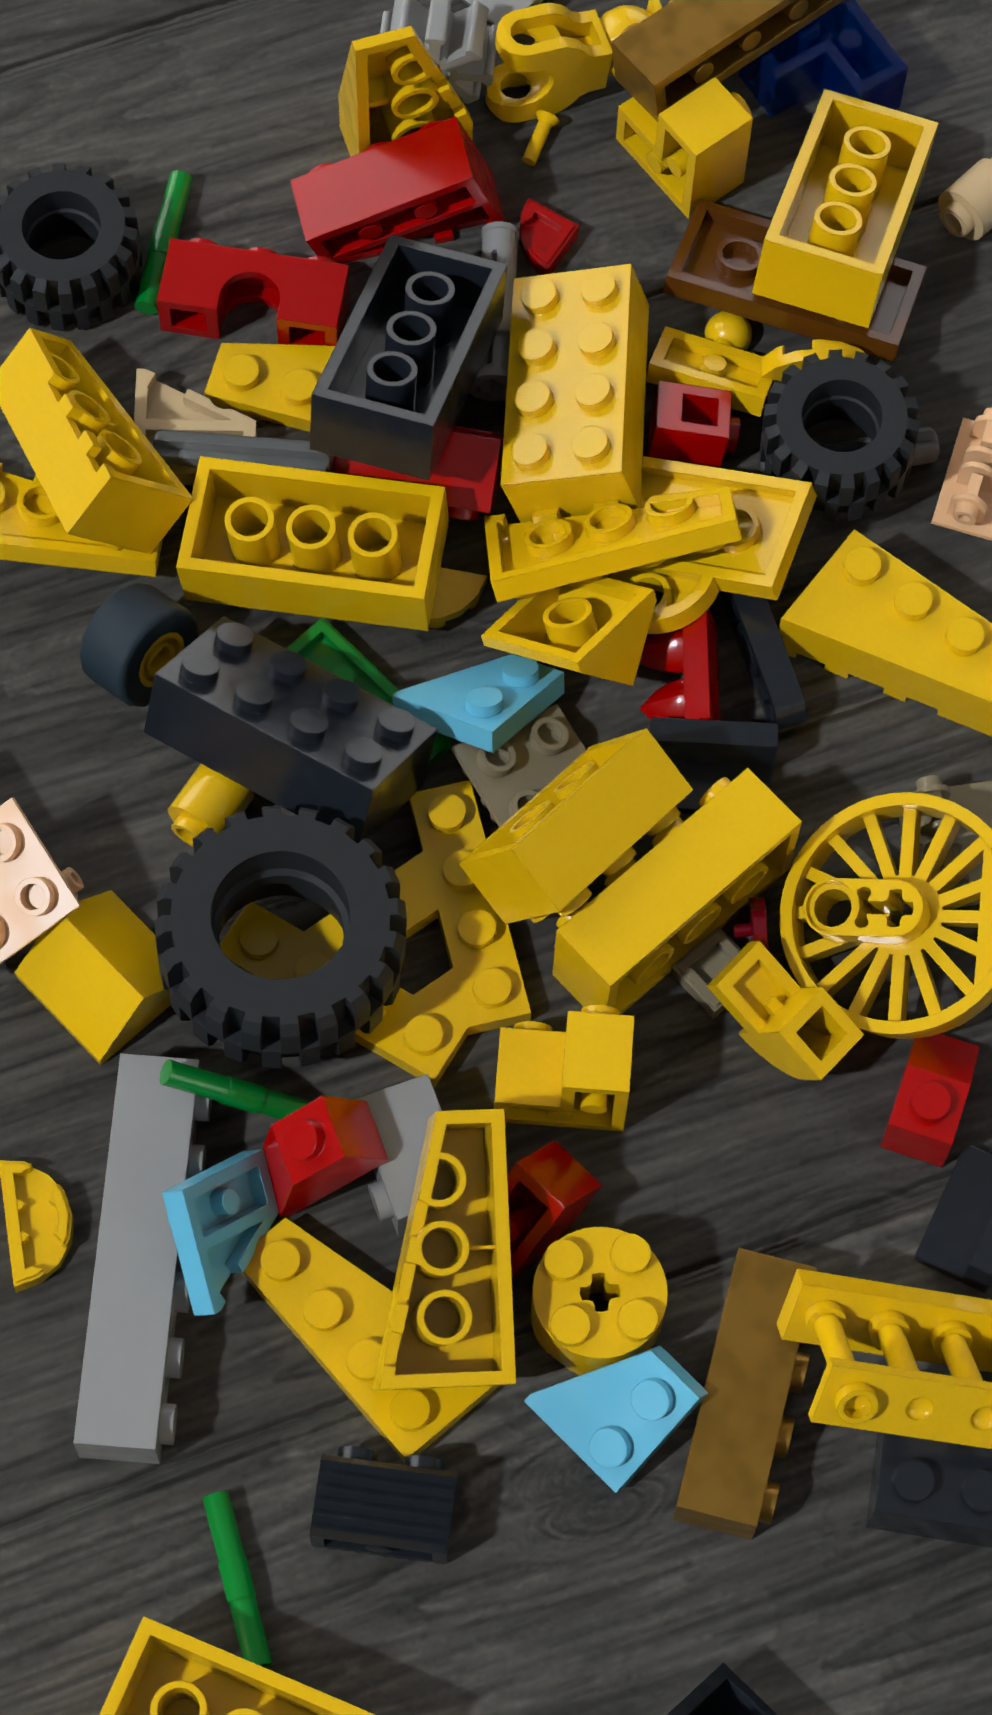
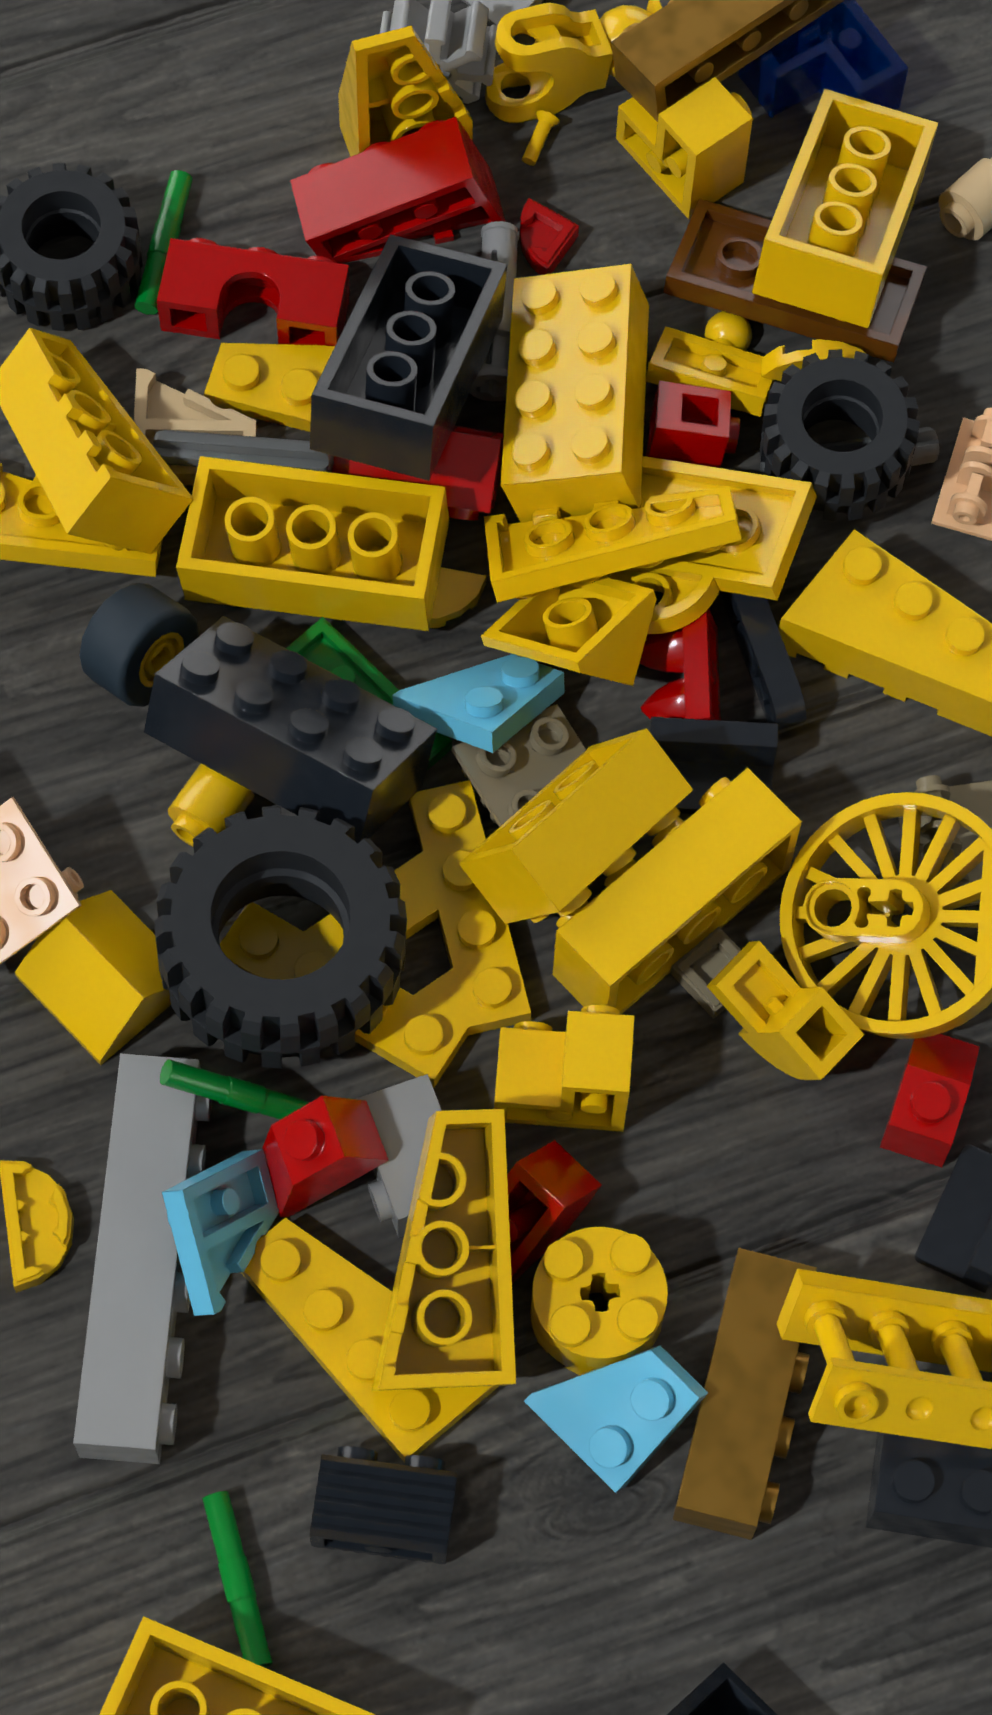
dark red piece [733,897,769,951] -> none

